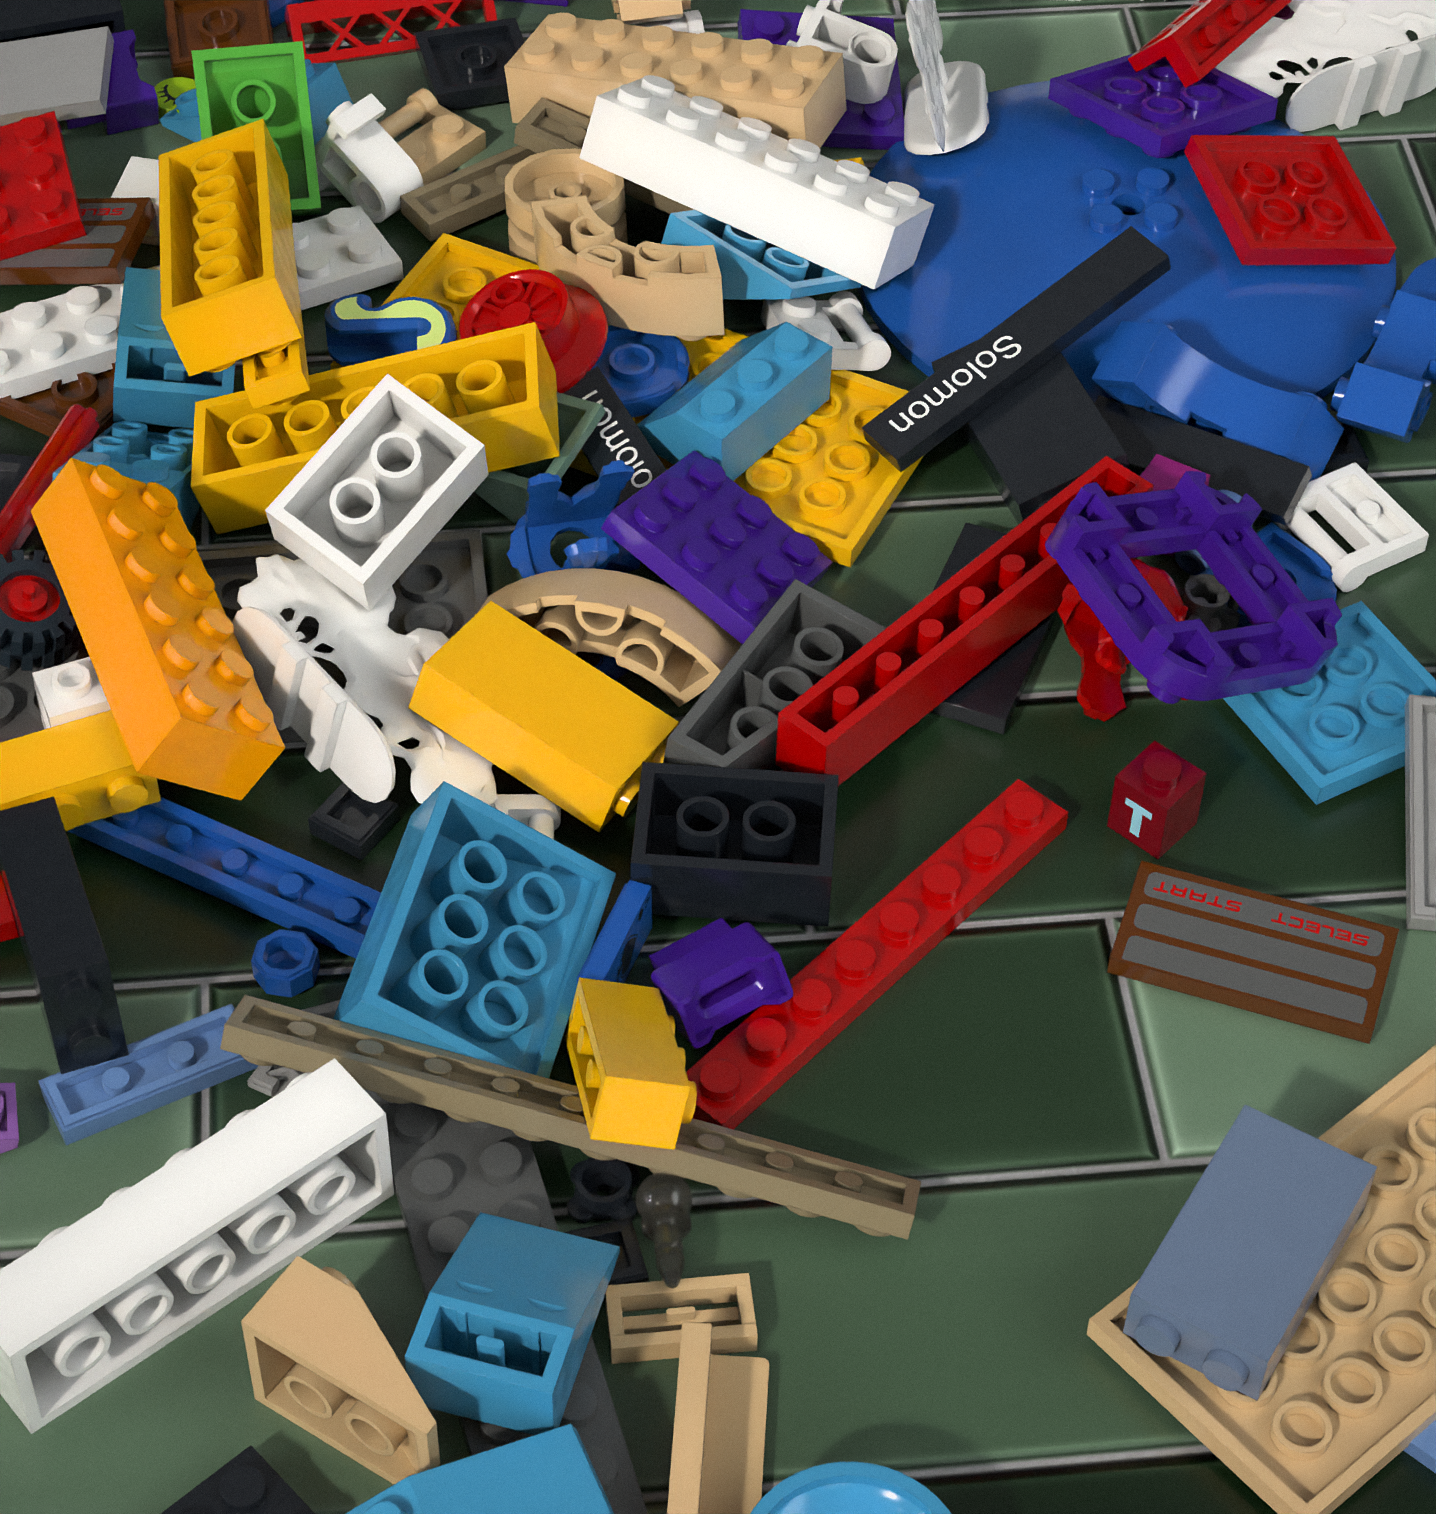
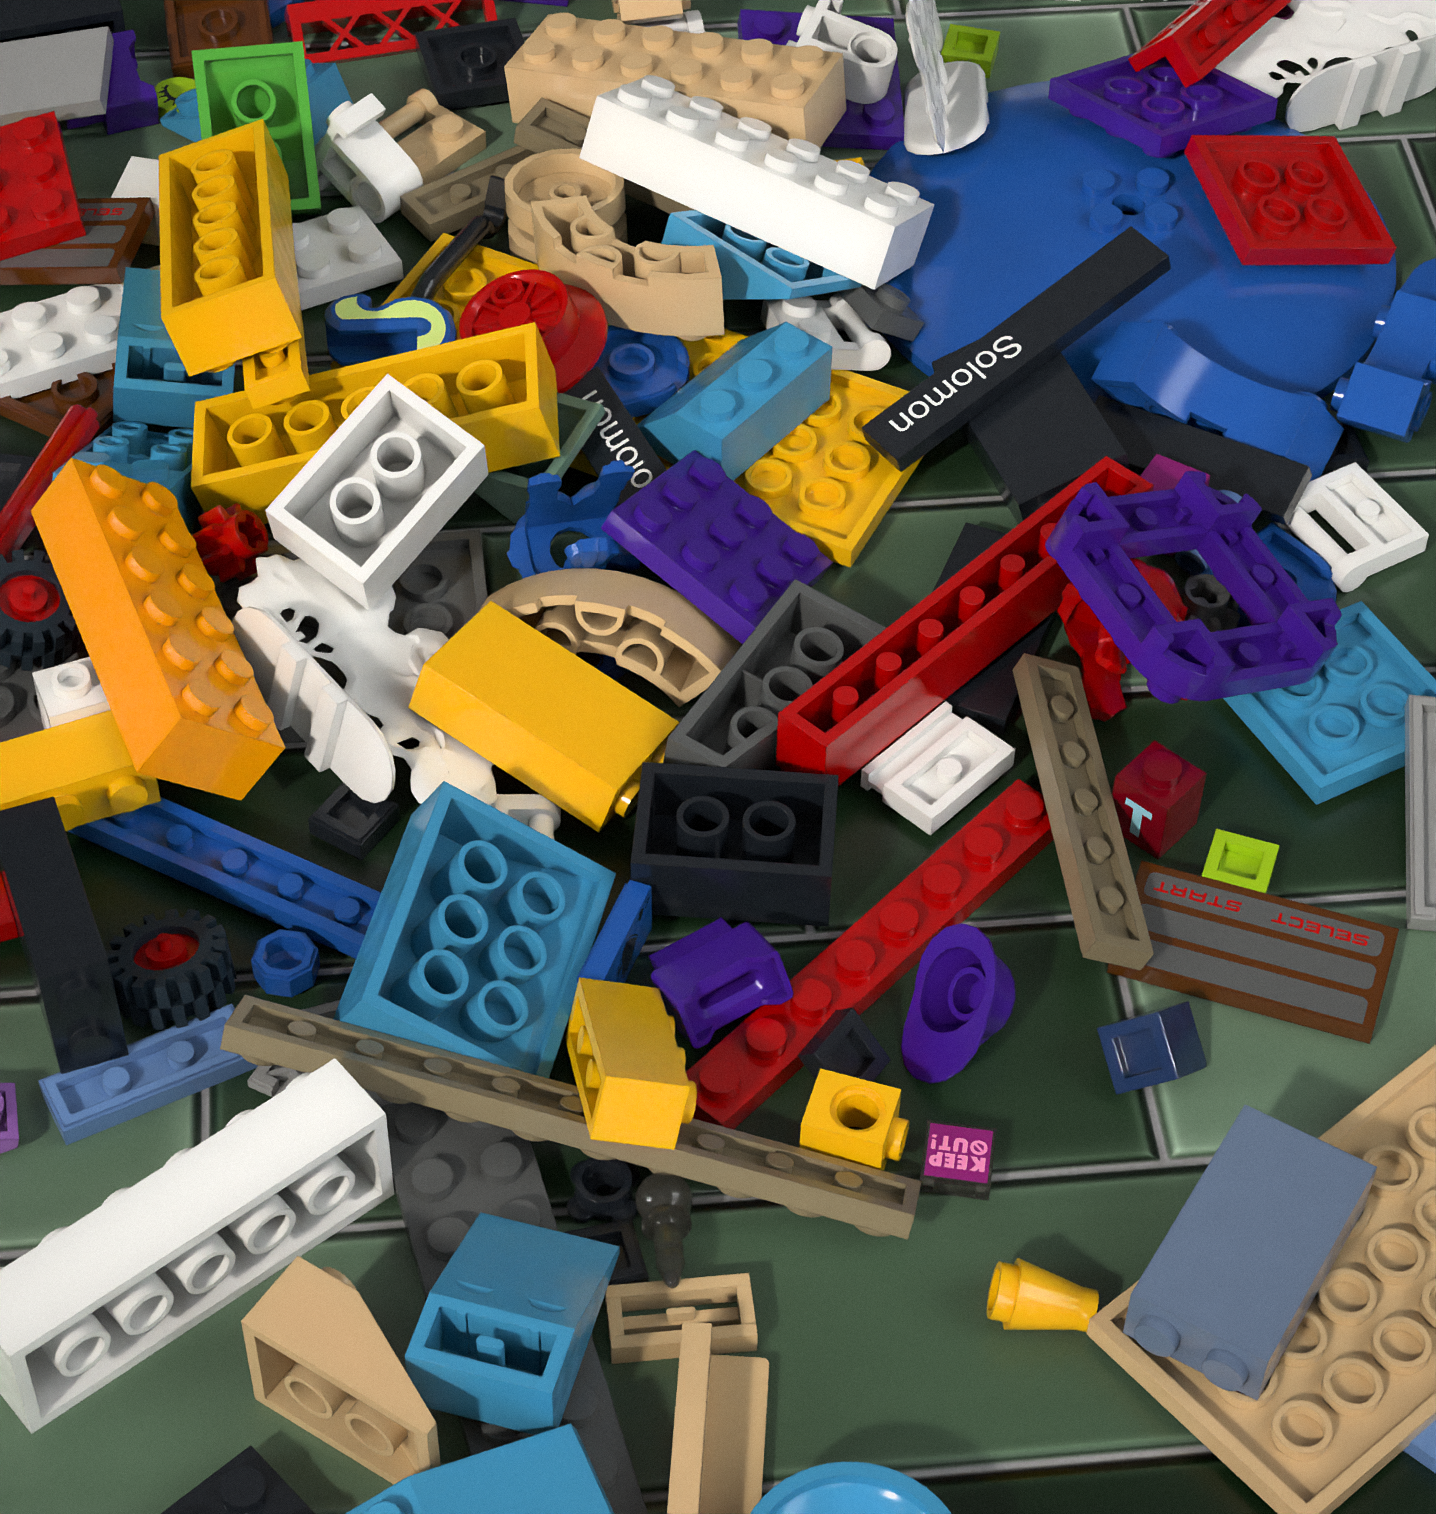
none -> black wheel [106,909,237,1030]
none -> red gear [192,503,268,583]
none -> black piece [410,175,507,300]
none -> black plate [797,1008,891,1082]
none -> yellow brick [799,1068,910,1171]
none -> dark grey plate [837,283,924,342]
none -> white plate [860,701,1015,835]
none -> dark purple piece [901,923,1016,1084]
none -> tile [920,1120,997,1201]
none -> lime tile [941,24,1000,79]
none -> yellow cone [987,1258,1099,1333]
none -> dark tan plate [1012,653,1154,970]
none -> dark blue panel [1097,1001,1207,1095]
none -> lime tile [1202,829,1280,894]

